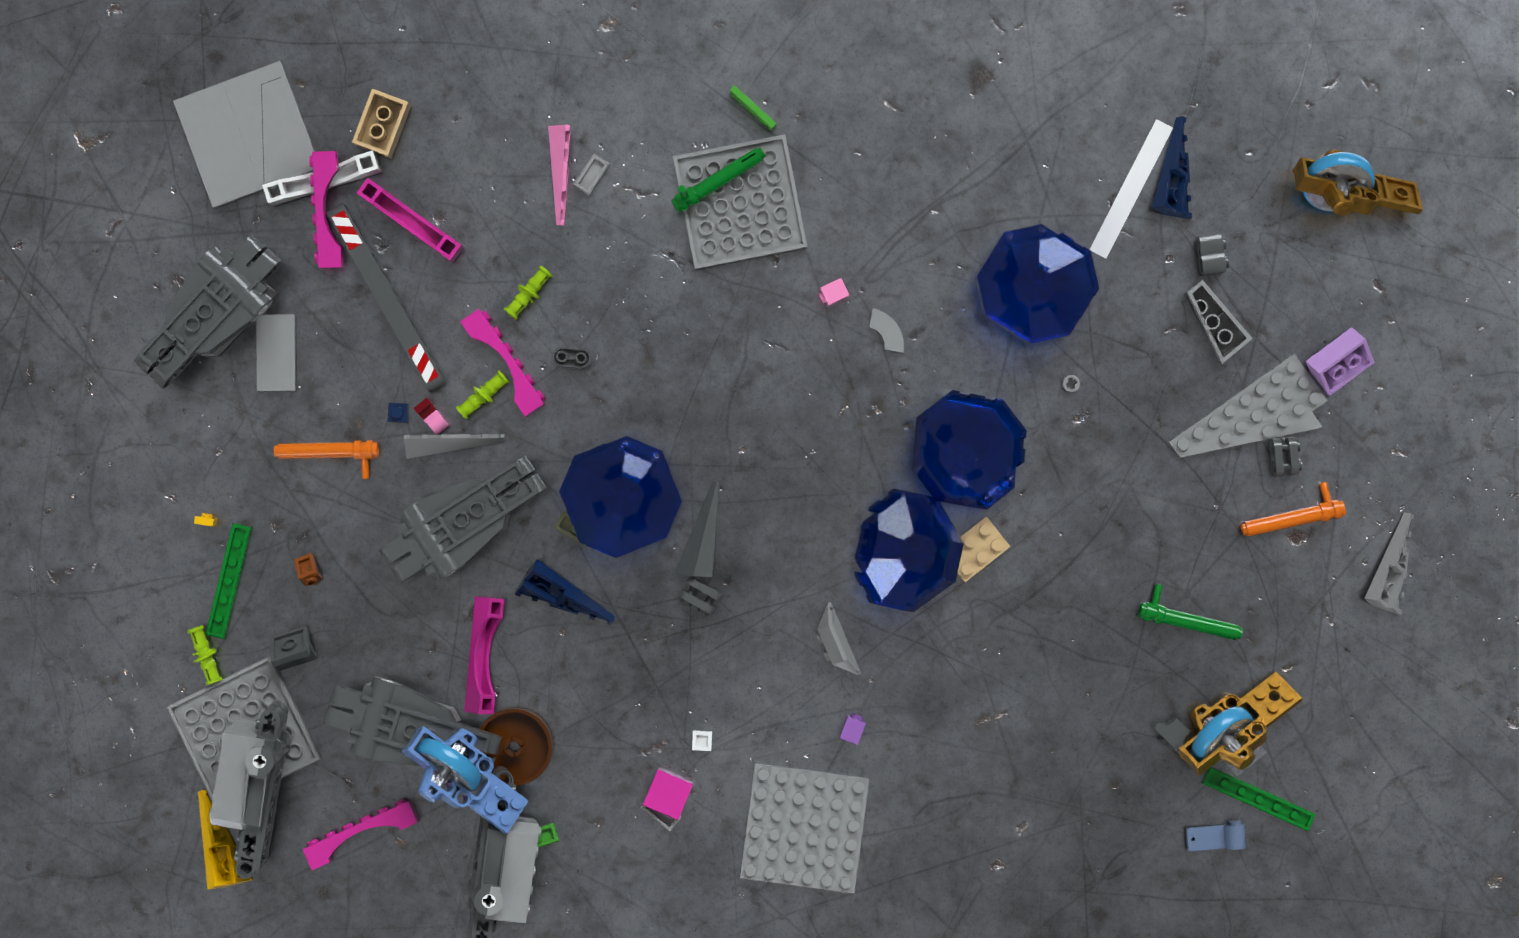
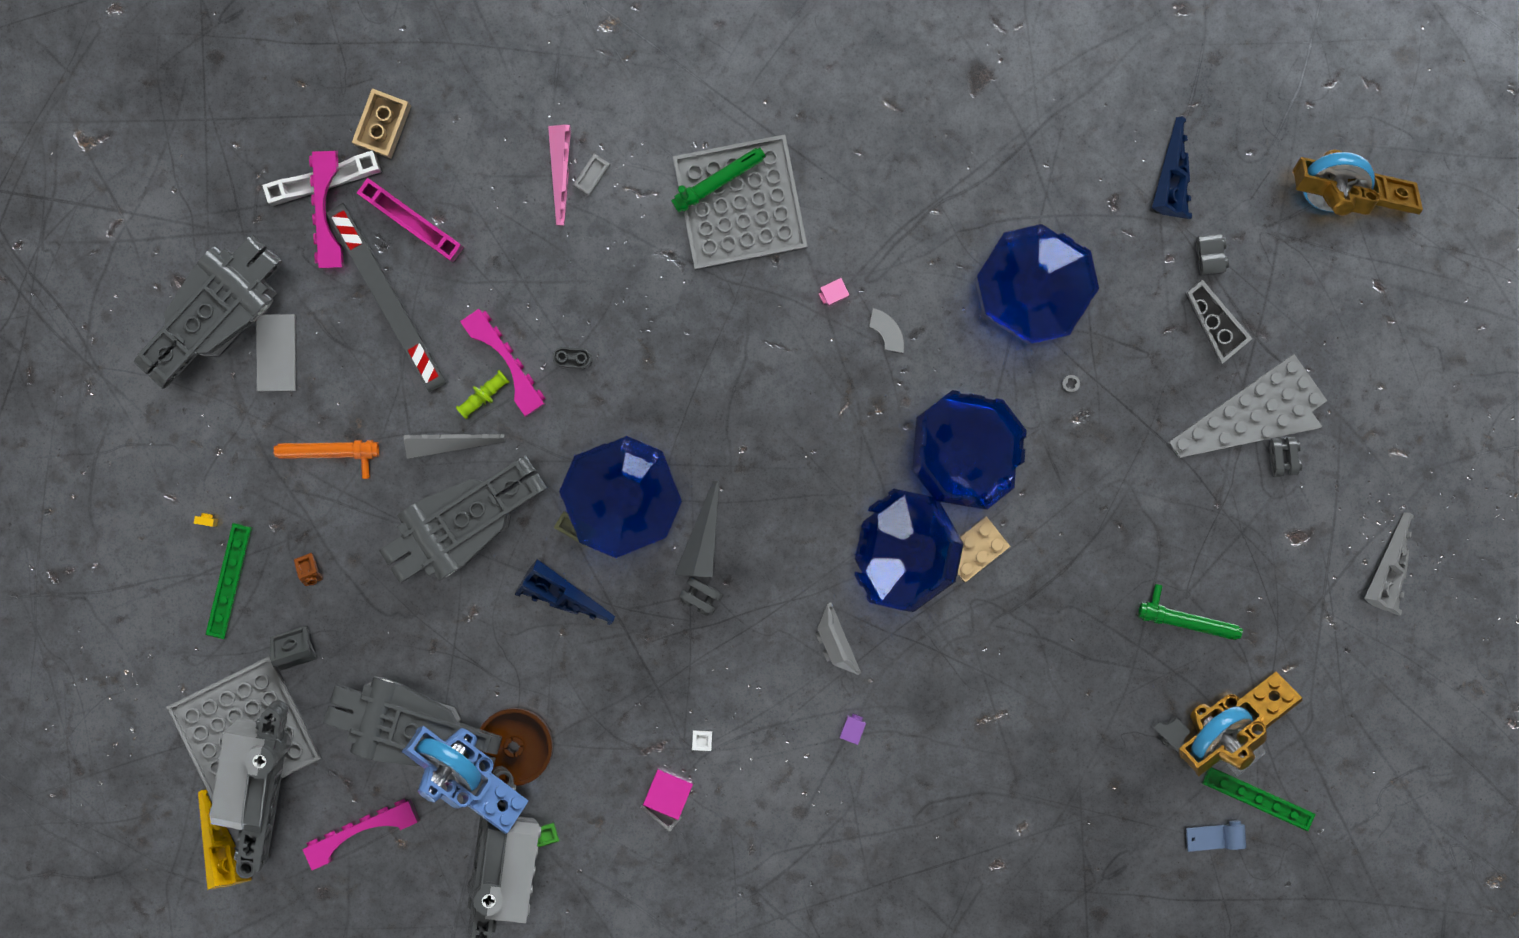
light grey tile [173,61,315,208] -> none
lime piece [187,625,222,685] -> none
dark blue plate [387,403,409,423] -> none
leg [413,398,449,435] -> none
dark pink arch [464,596,504,714] -> none
lime piece [503,265,553,320] -> none
bright green tile [730,85,777,131] -> none
light grey plate [740,763,869,894] -> none
white sticker [1090,120,1173,258] -> none
orange cylinder [1240,482,1346,537] -> none
lavender slope [1306,327,1375,396] -> none

